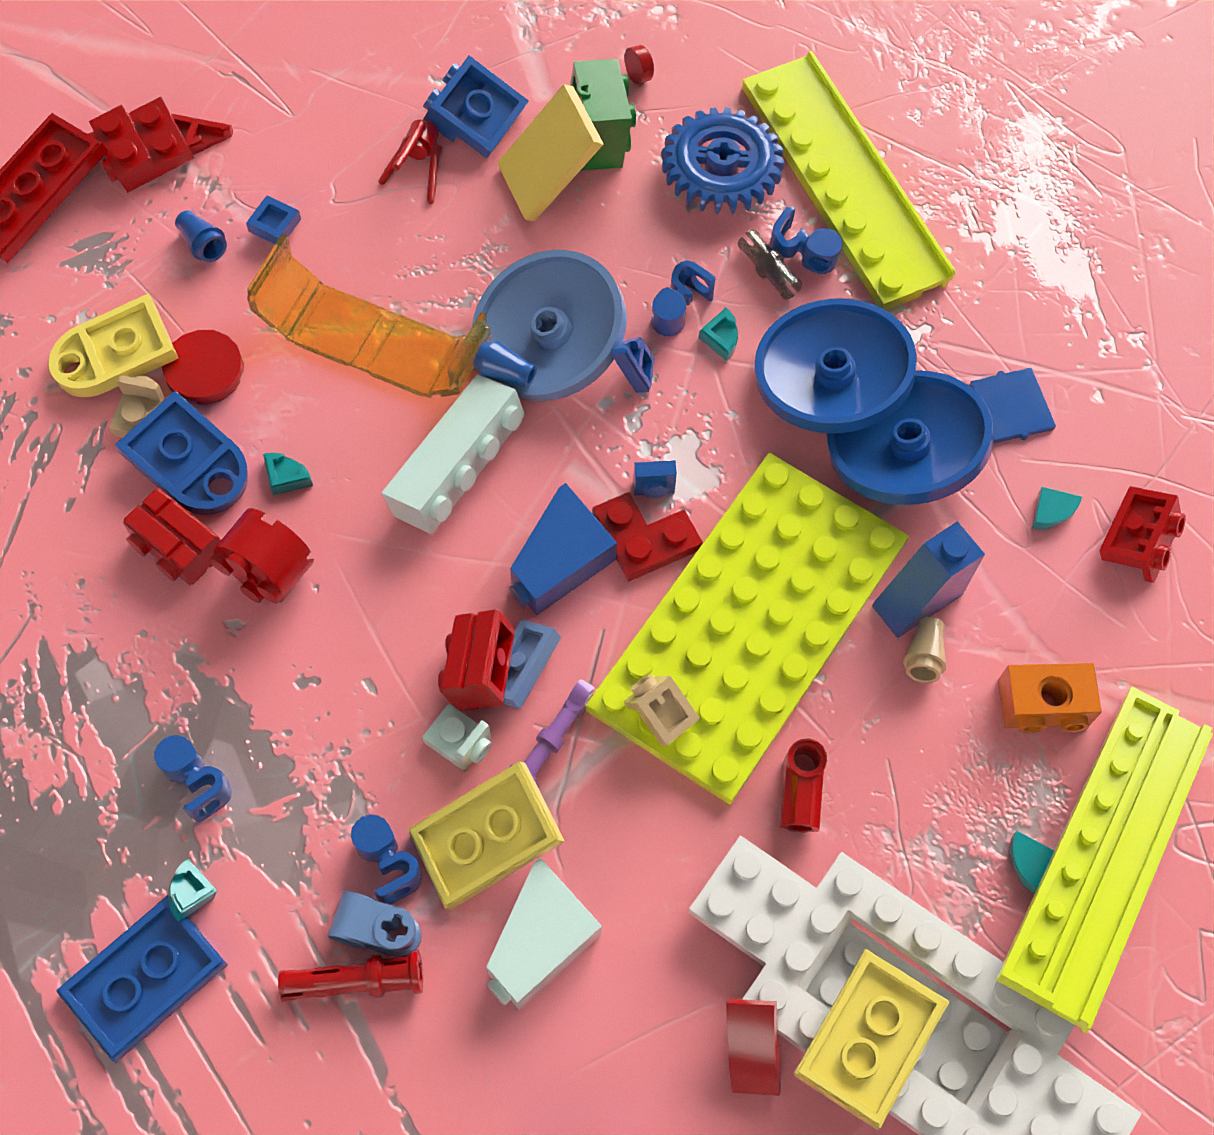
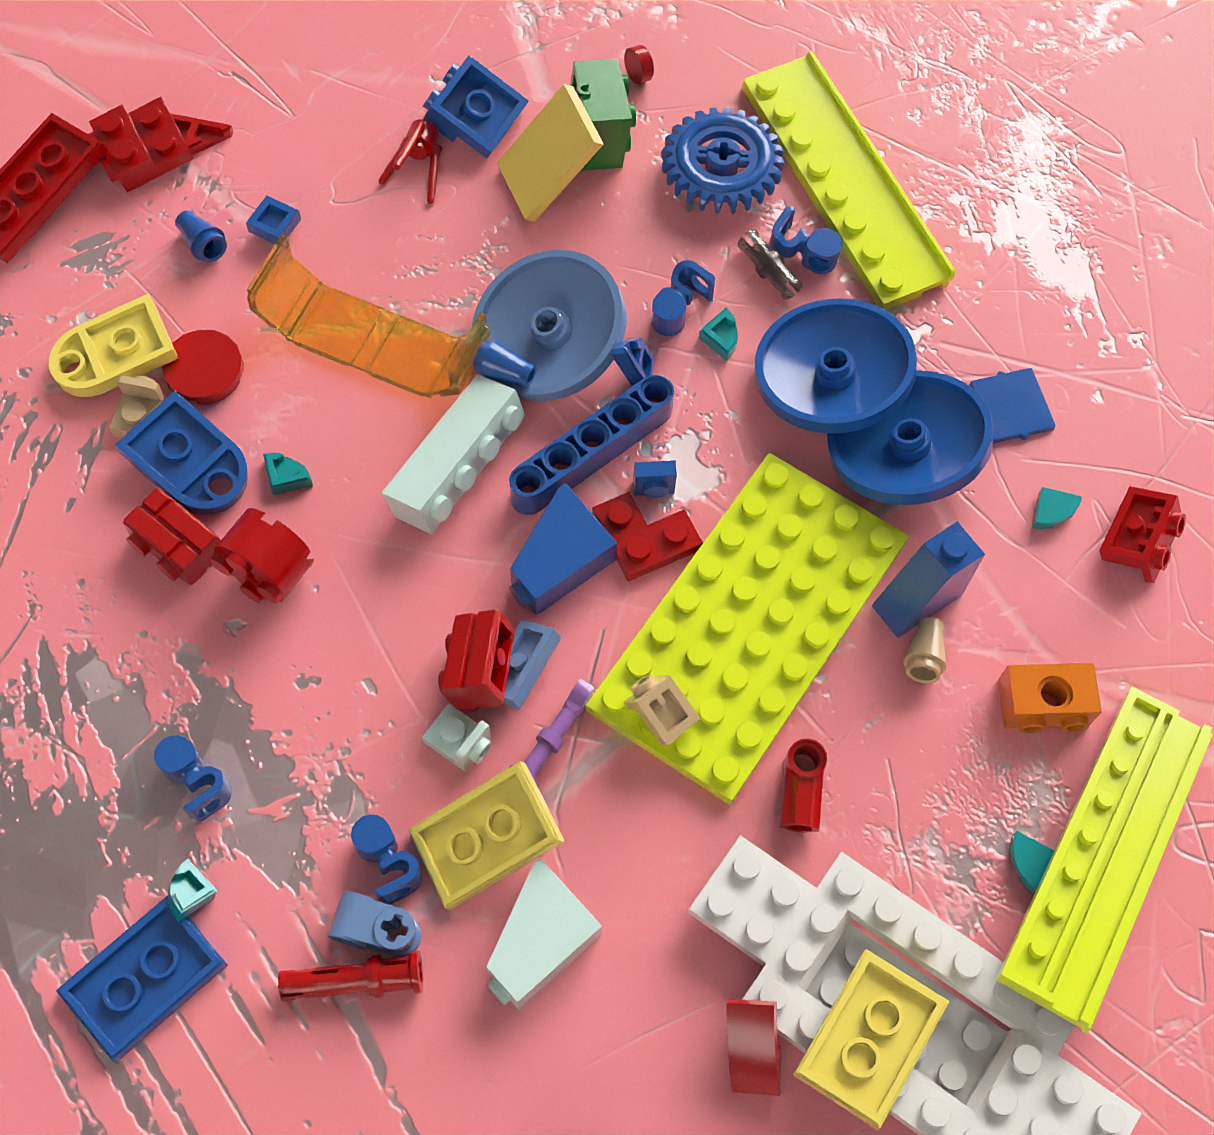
none -> blue beam [509,375,674,515]

